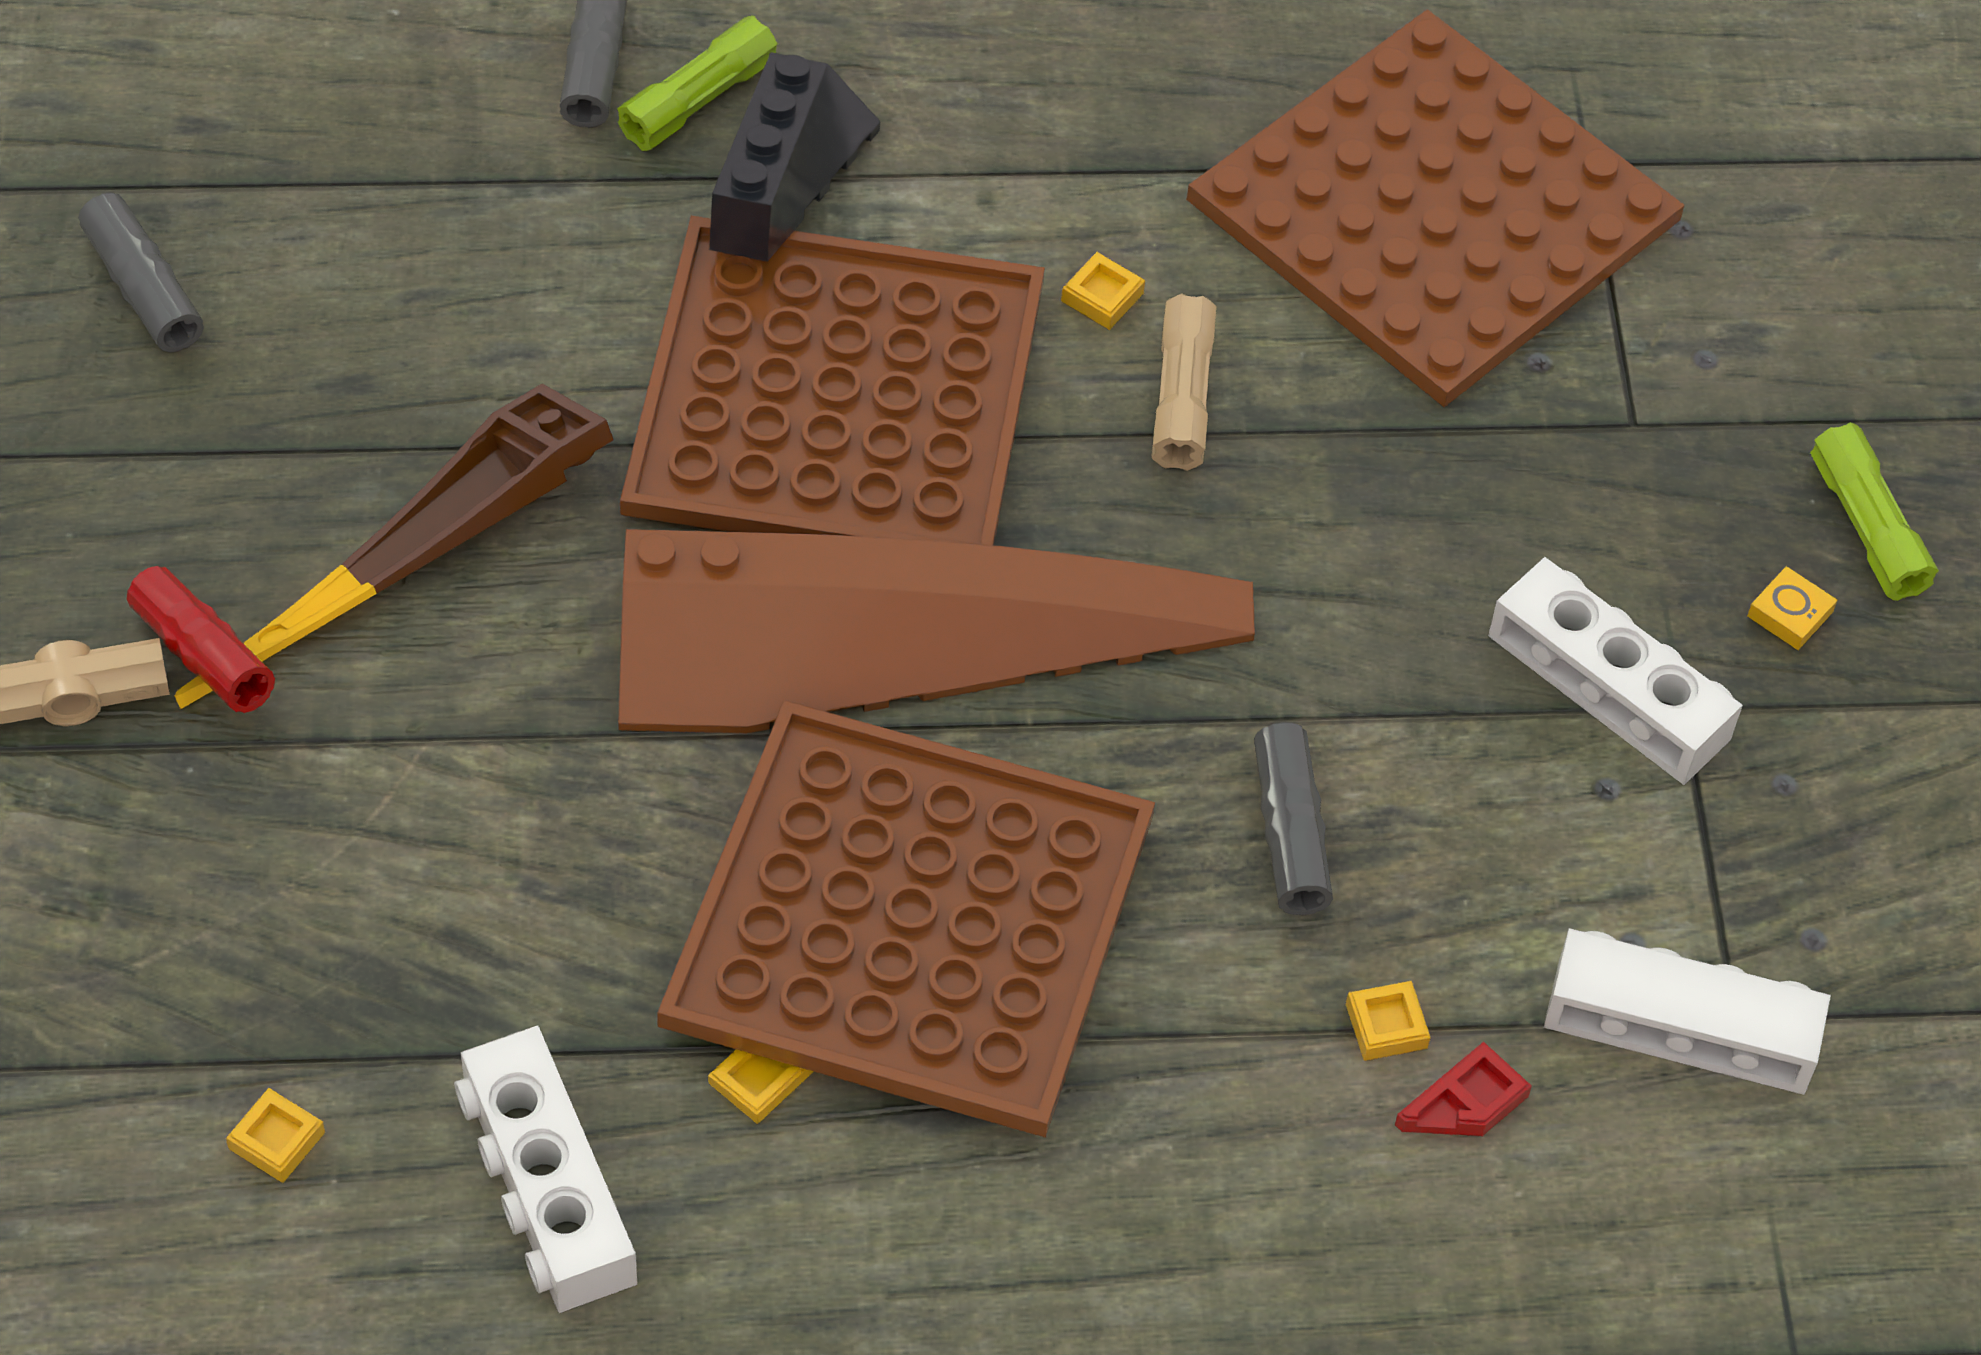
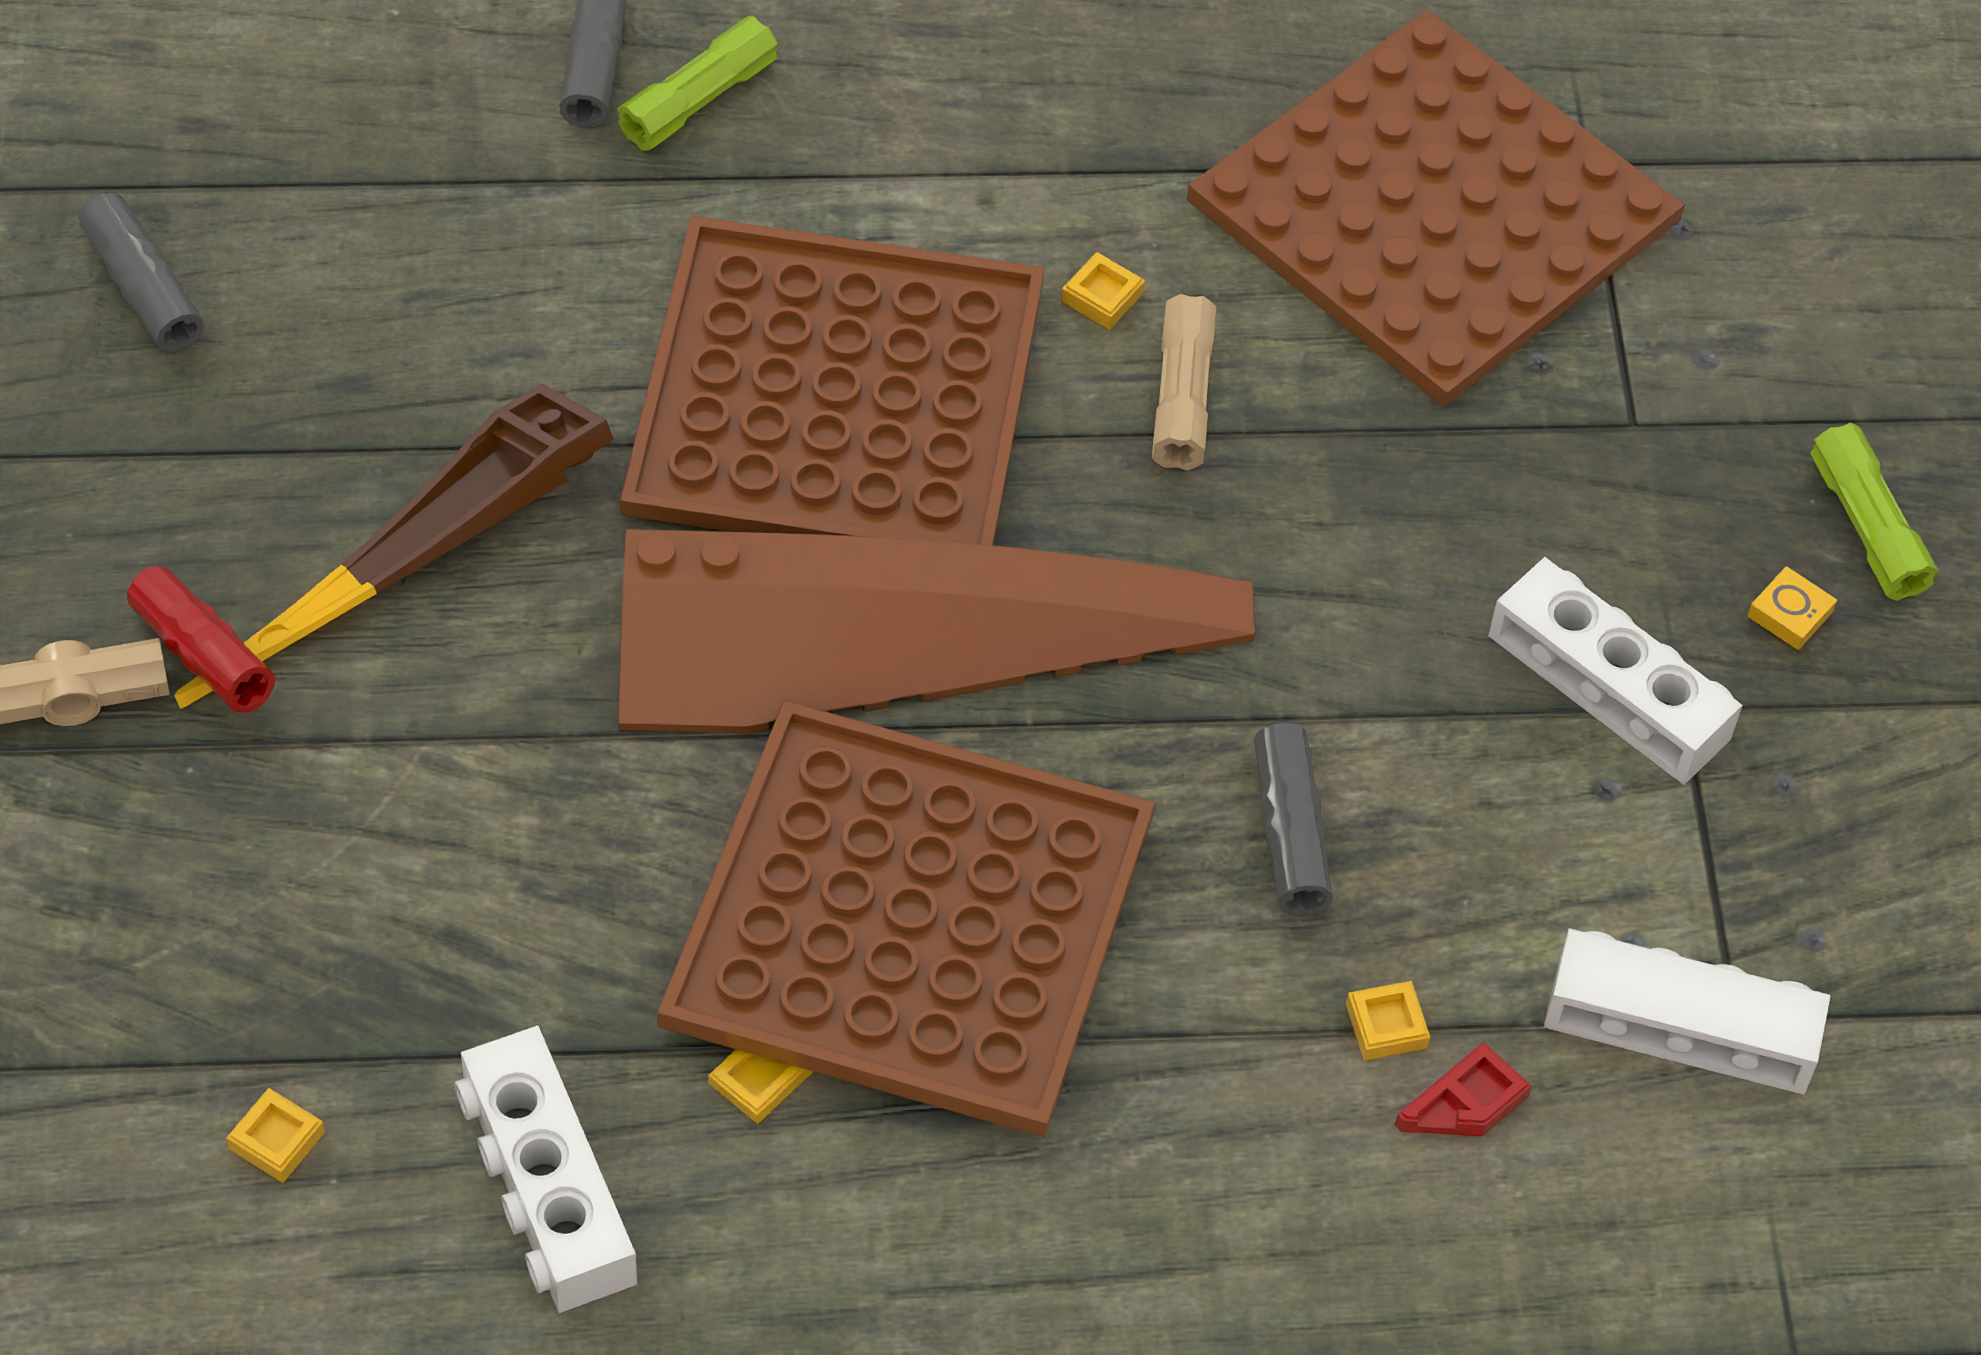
black wedge [709,52,881,262] -> none

